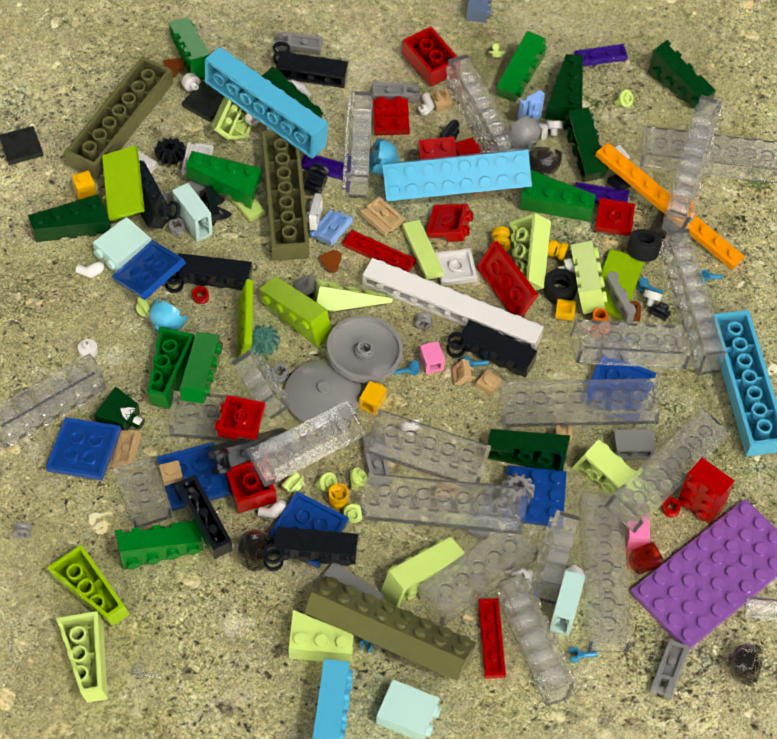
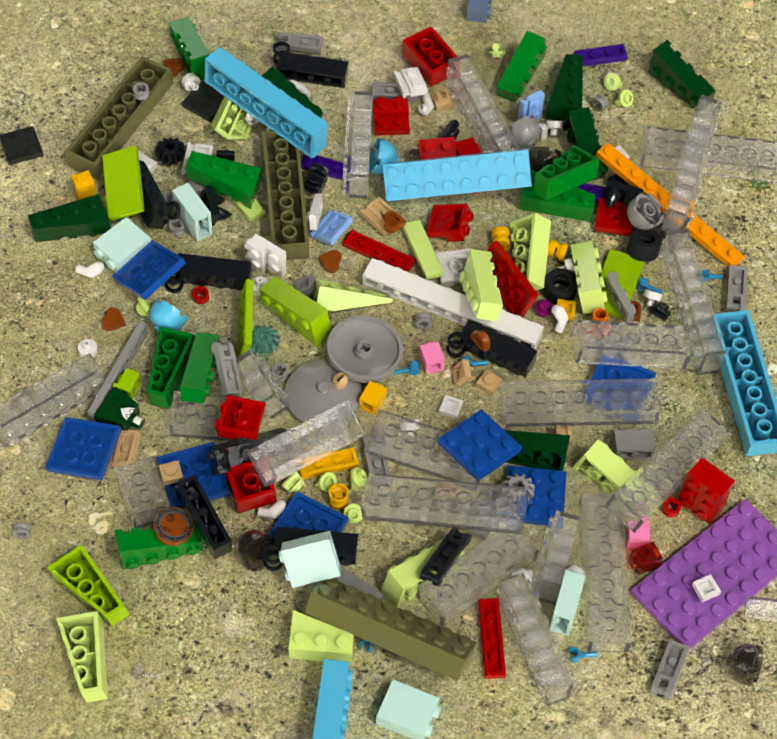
none -> light grey tile [87,321,147,422]
none -> dark orange tile [101,307,126,331]
none -> lime brick [112,368,142,399]
none -> light grey bush [133,82,150,100]
none -> tile [152,507,194,546]
none -> light grey plate [211,342,243,396]
none -> black plate [216,150,235,161]
none -> white plate [244,234,287,277]
none -> white tile [253,276,268,296]
none -> light aqua brick [279,531,341,588]
none -> yellow tile [297,447,359,480]
none -> tan hinge [332,372,348,389]
none -> dark orange tile [384,211,406,234]
none -> white plate [393,67,428,98]
none -> black plate [419,527,472,587]
none -> blue plate [437,409,522,481]
none -> white tile [439,395,463,420]
none -> yellowish green wedge [459,249,503,321]
none -> dark orange tile [471,330,490,352]
none -> green wedge [533,144,599,200]
none -> magenta plate [534,299,553,317]
none -> white arm [551,305,568,333]
none -> light grey bush [591,94,609,112]
none -> yellowish green plate [604,73,623,90]
none -> black tile [605,180,643,209]
none -> light grey cylinder [627,193,664,230]
none -> white plate [692,574,721,602]
none -> light grey plate [725,265,748,312]

